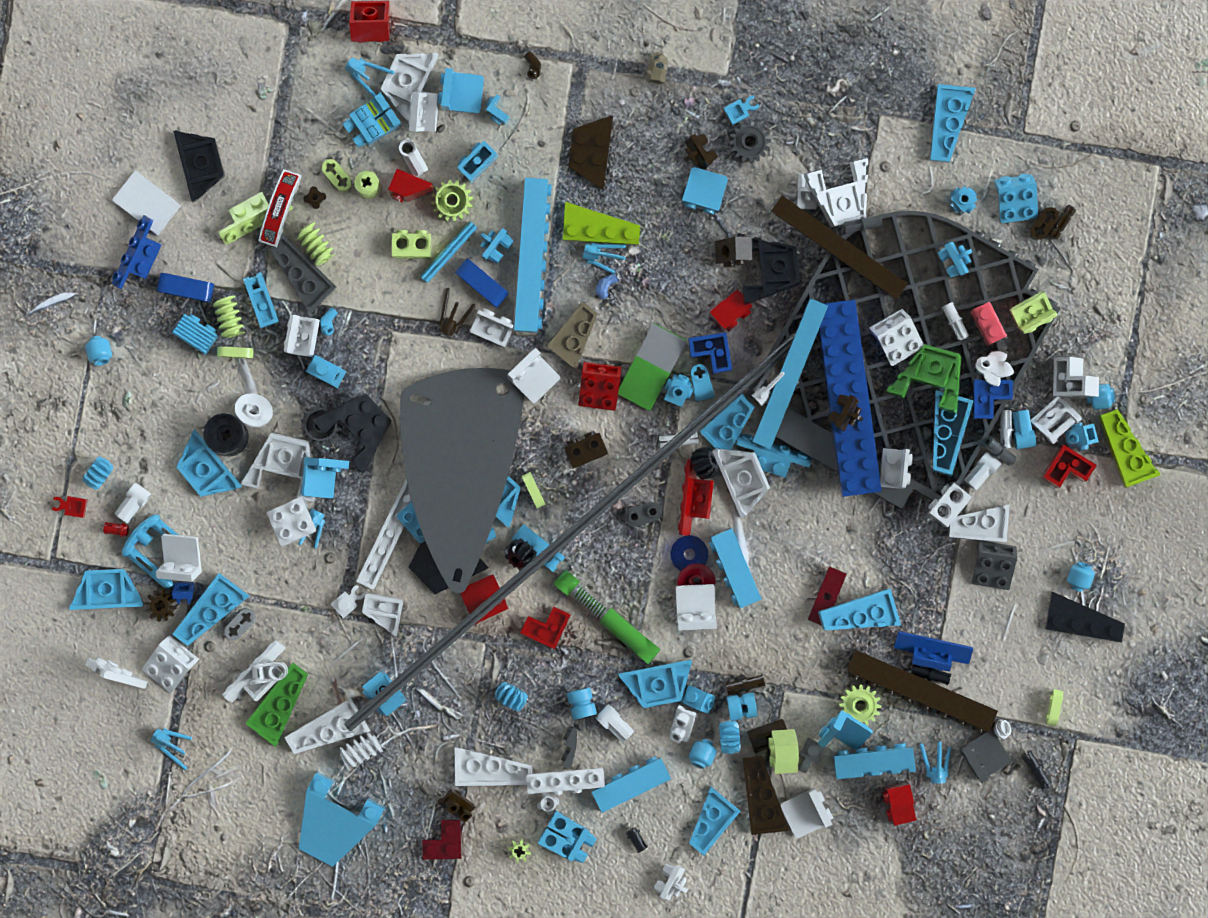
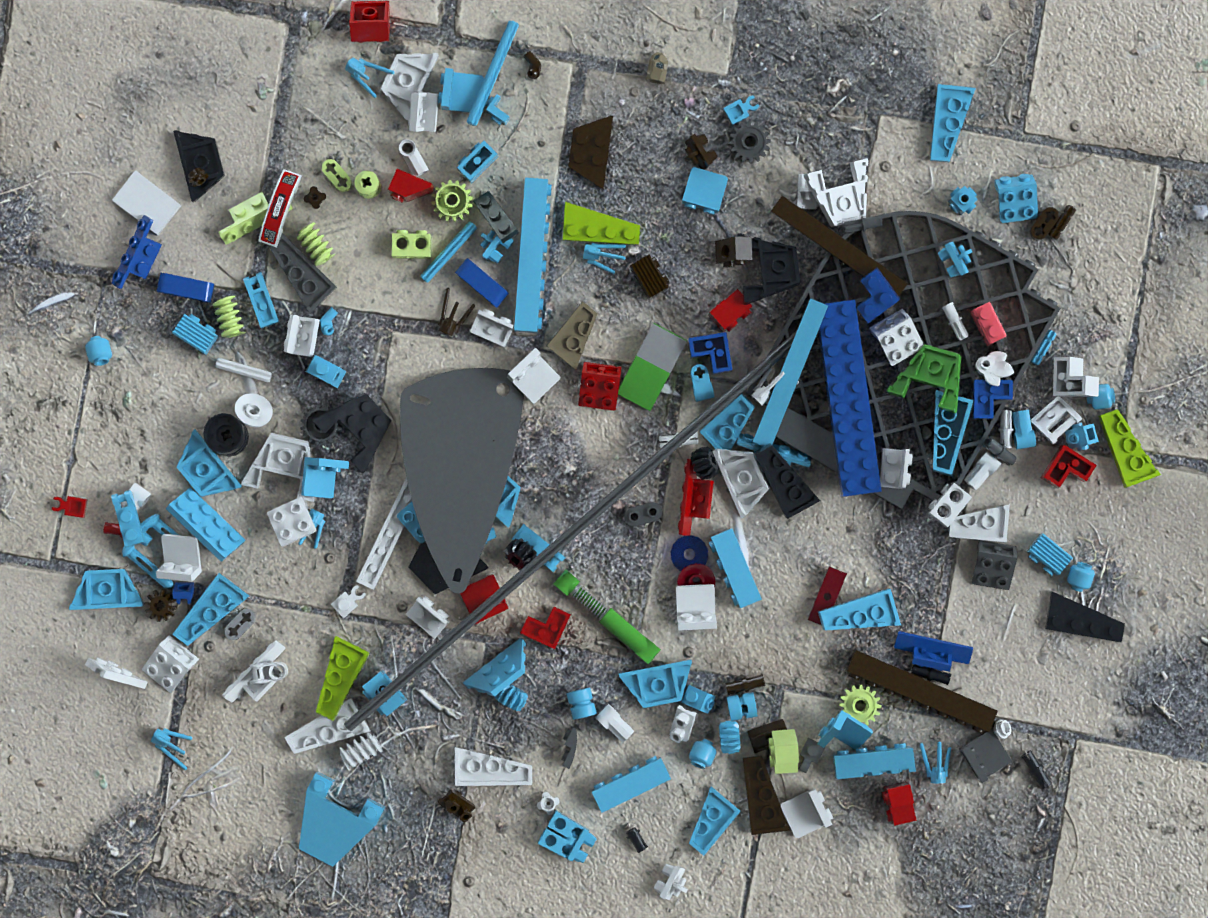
medium azure gear [83,456,113,490] -> none
yellowish green beam [217,347,254,359] -> none
bright green wing [245,662,309,747] -> none
medium azure hips [343,92,401,148] -> none
white wing [362,592,404,636] -> none
dark red plate [422,819,462,860] -> none
yellowish green gear [508,839,532,863] -> none
yellowish green beam [522,472,546,509] -> none
white bracket [526,768,605,795] -> none
dark brown brick [564,431,608,469] -> none
medium blue arm [596,273,618,299] -> none
medium azure brick [664,374,693,407] -> none
dark brown hips [828,394,864,432] -> none
yellowish green bracket [1009,291,1057,334] -> none
yellowish green beam [1046,689,1063,727] -> none
none -> medium azure plate [111,490,145,547]
none -> medium azure plate [166,487,245,562]
none -> dark brown plate [188,168,208,187]
none -> white axle [216,358,272,382]
none -> lime wing [316,636,370,722]
none -> white bracket [406,596,450,639]
none -> medium azure wing [463,637,526,697]
none -> medium azure axle [467,21,519,126]
none -> pearl dark grey plate [473,191,519,243]
none -> dark brown brick [629,254,670,300]
none -> black wing [753,444,820,519]
none -> blue brick [857,268,900,323]
none -> medium azure brick [1027,533,1073,576]
none -> medium azure axle [1031,330,1056,365]

